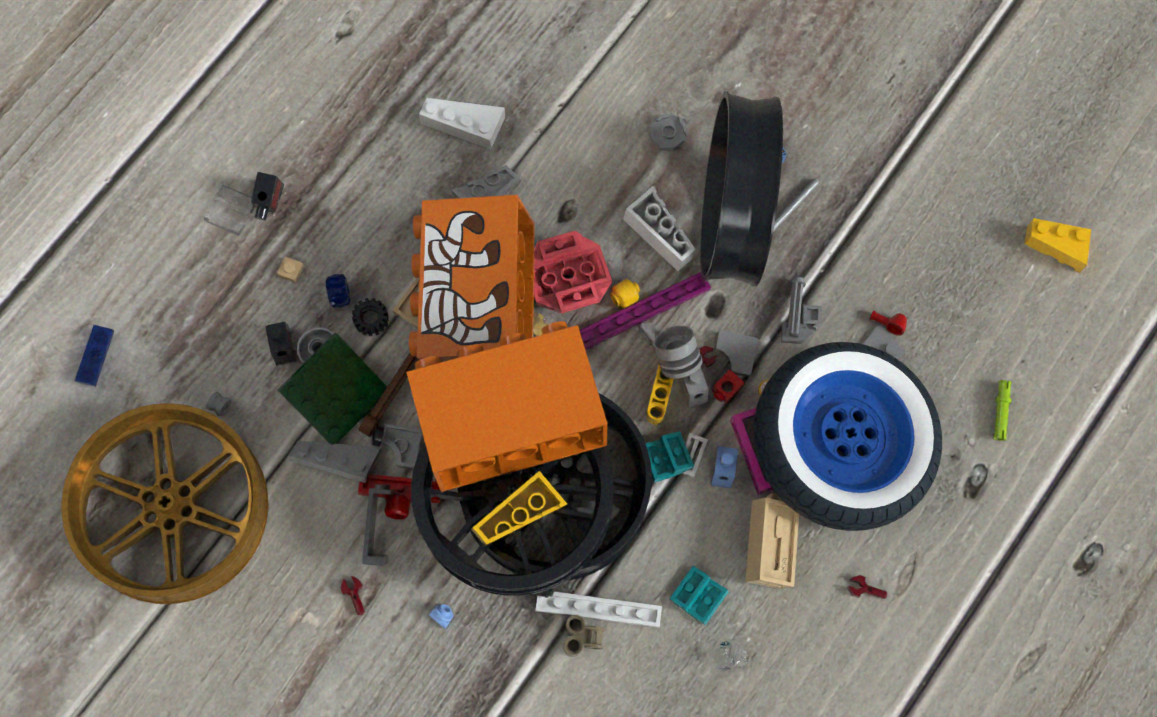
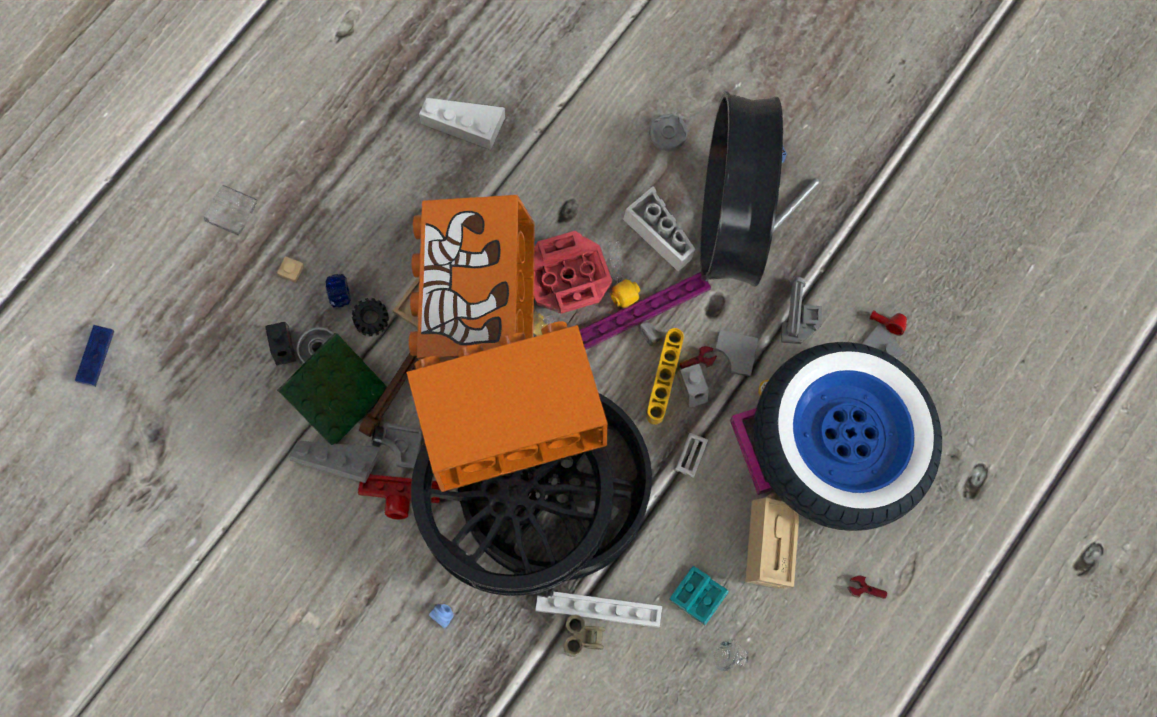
pearl gold wheel [61,403,269,604] -> none
light grey wheel [206,392,231,417] -> none
black torso [251,172,284,221] -> none
dark red bar [341,576,365,615] -> none
dark grey panel [362,484,395,566] -> none
light grey wing [451,165,520,198] -> none
yellow wedge [471,471,567,546] -> none
teal slope [645,431,694,483] -> none
light grey wheel [653,326,703,378] -> none
medium blue torso [711,446,738,489] -> none
red brick [712,370,745,404] -> none
lime pin [993,380,1012,441] -> none
yellow wedge [1025,218,1091,273] -> none

